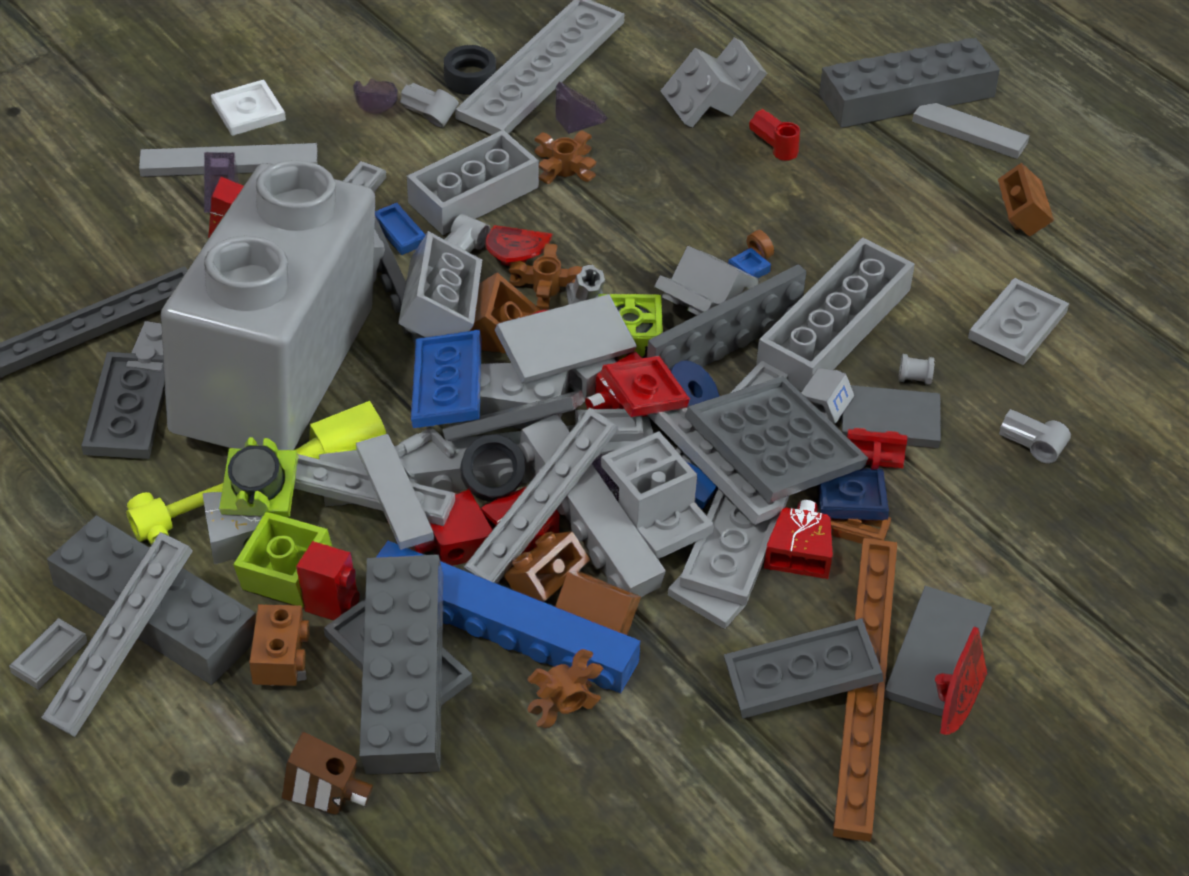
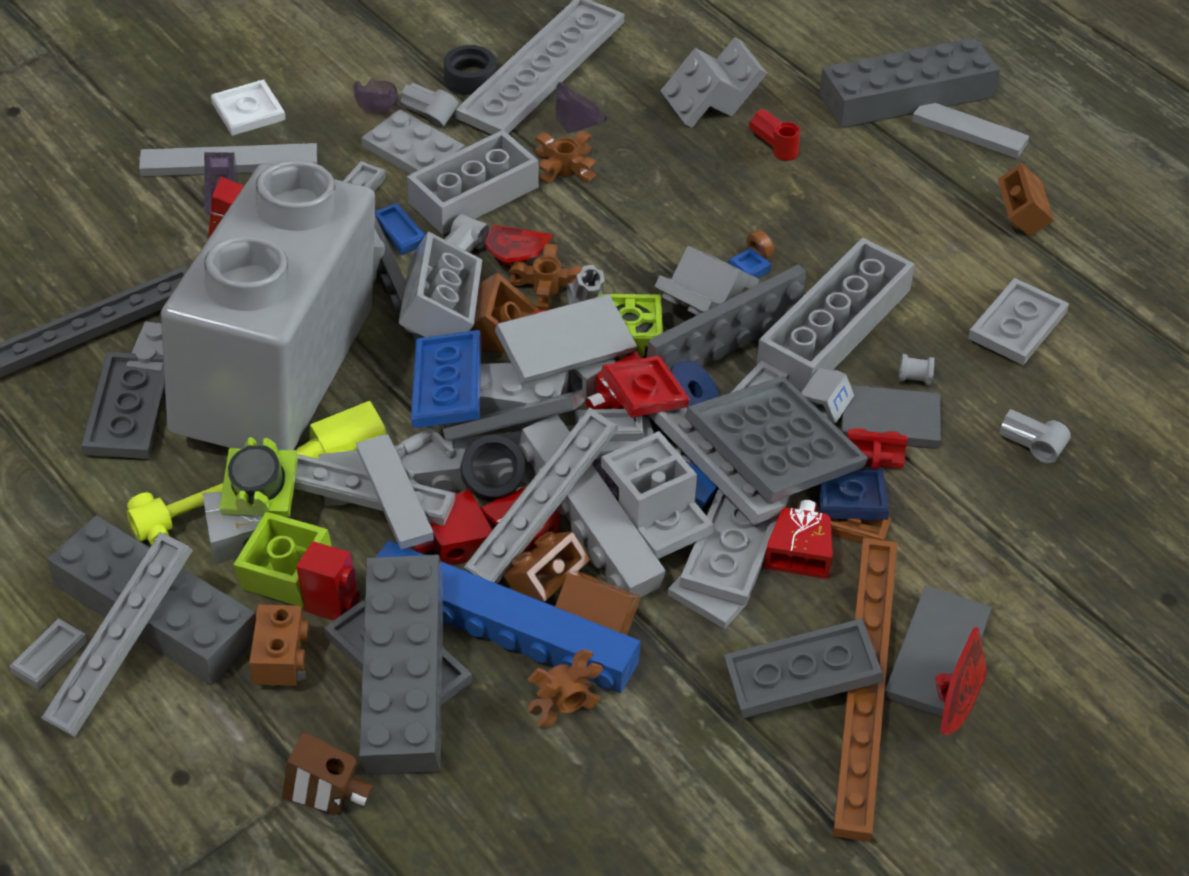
none -> light grey plate [361,109,465,174]

